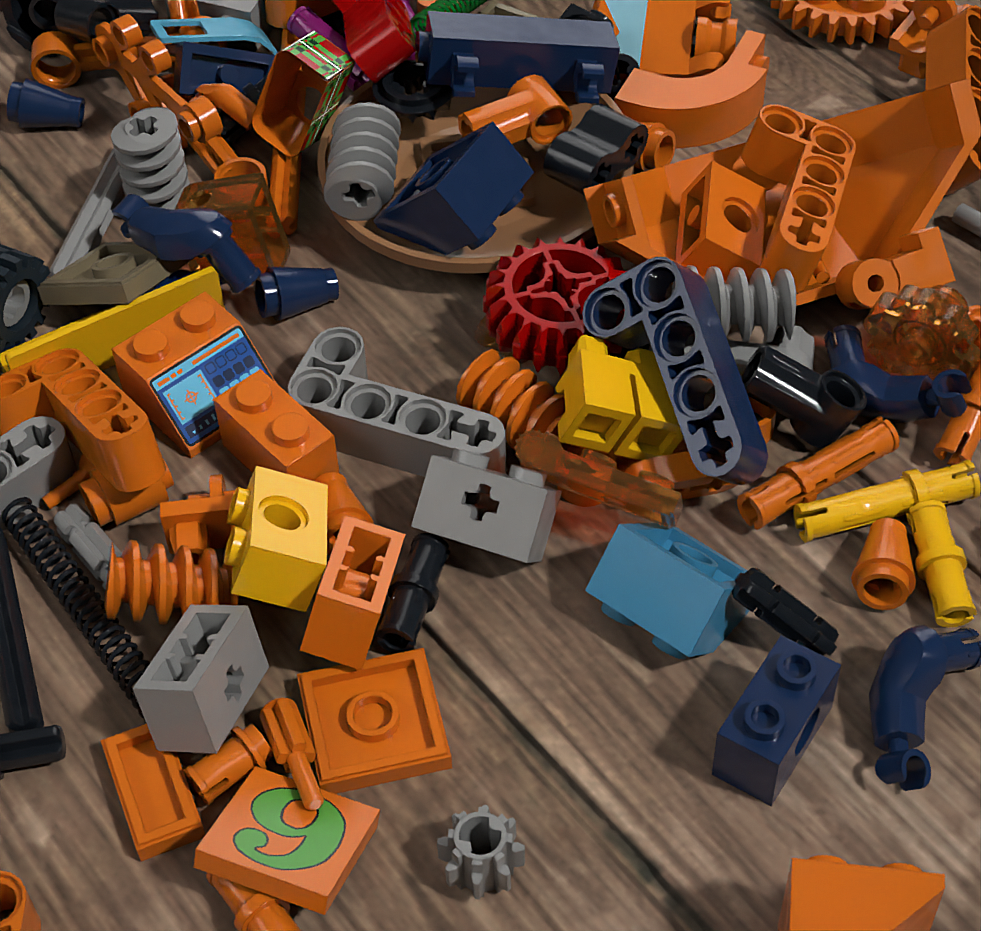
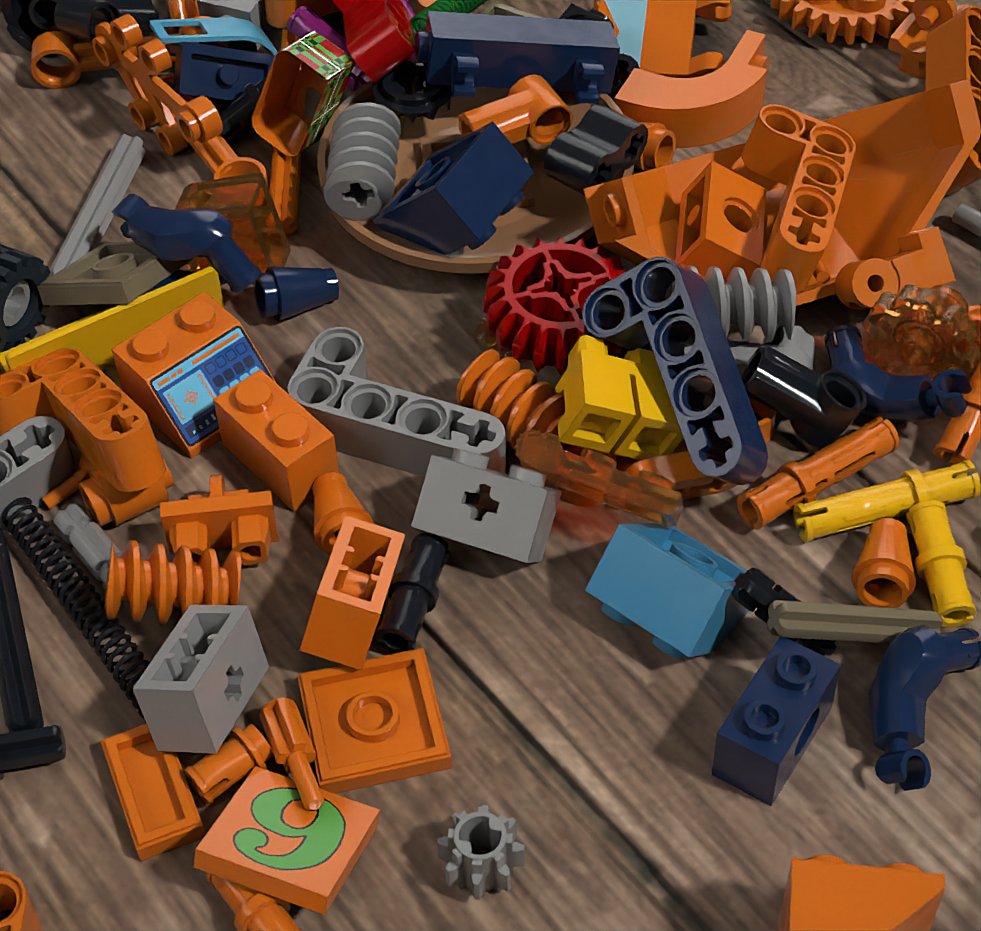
dark blue cone [7,78,85,128] -> none
light grey piece [111,107,194,210] -> none
orange arm [189,83,256,131] -> none
yellow brick [224,466,328,612] -> none
orange wheel [694,16,738,64] -> none
none -> dark tan axle [767,600,943,644]

